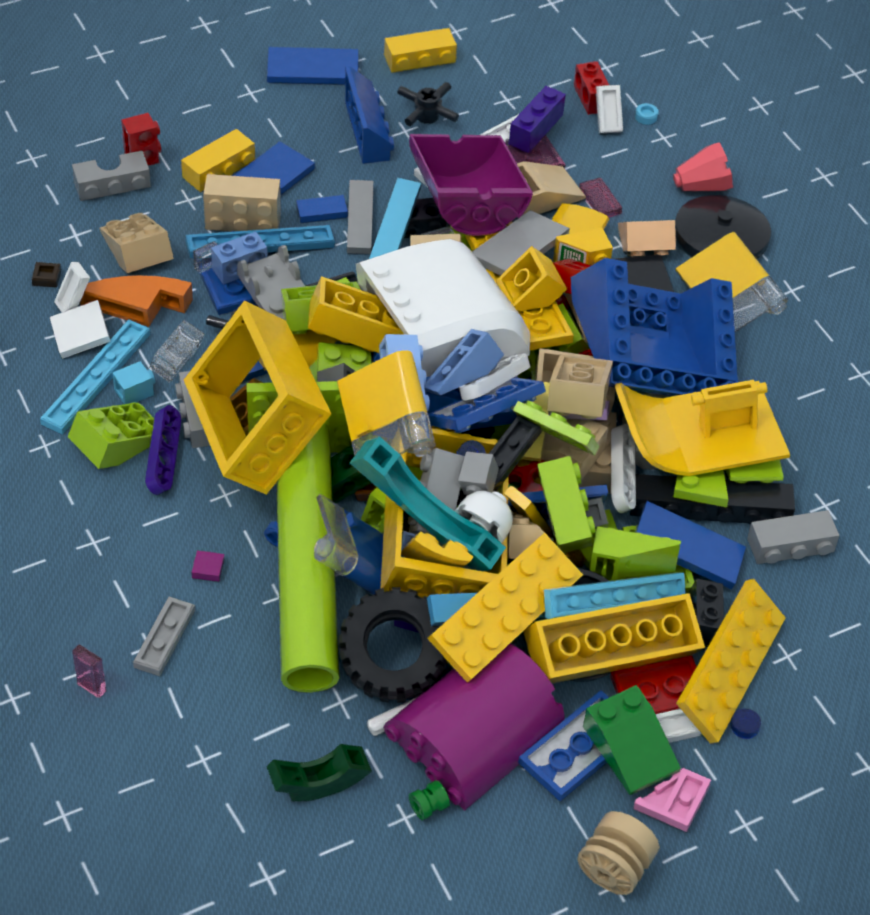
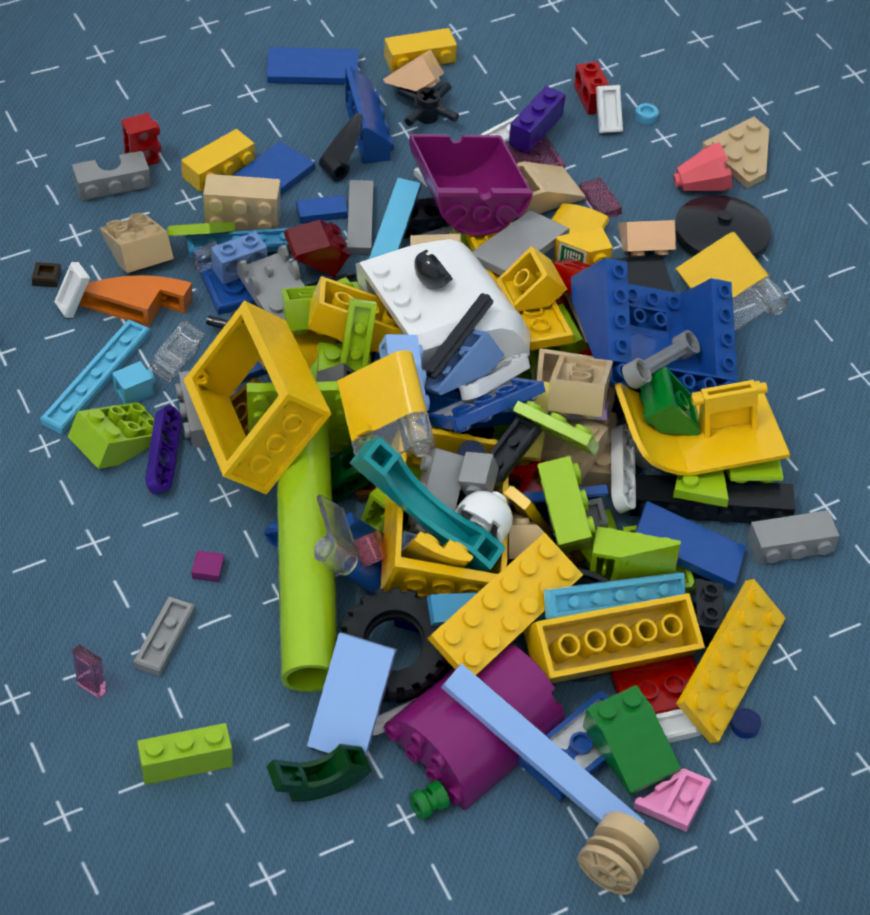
white tile [50,300,111,359] -> none
none -> lime brick [137,723,233,785]
none -> lime tile [167,221,235,236]
none -> dark red slope [284,220,350,277]
none -> light blue tile [307,632,397,756]
none -> black piece [319,113,363,182]
none -> lime plate [339,298,377,371]
none -> clear pink piece [352,530,387,568]
none -> light nougat slope [383,50,444,91]
none -> black hair [414,250,453,289]
none -> black axle [423,293,494,379]
none -> light blue tile [441,663,645,824]
none -> light grey piece [622,330,700,389]
none -> green slope [639,366,702,435]
none -> tan plate [701,117,769,189]

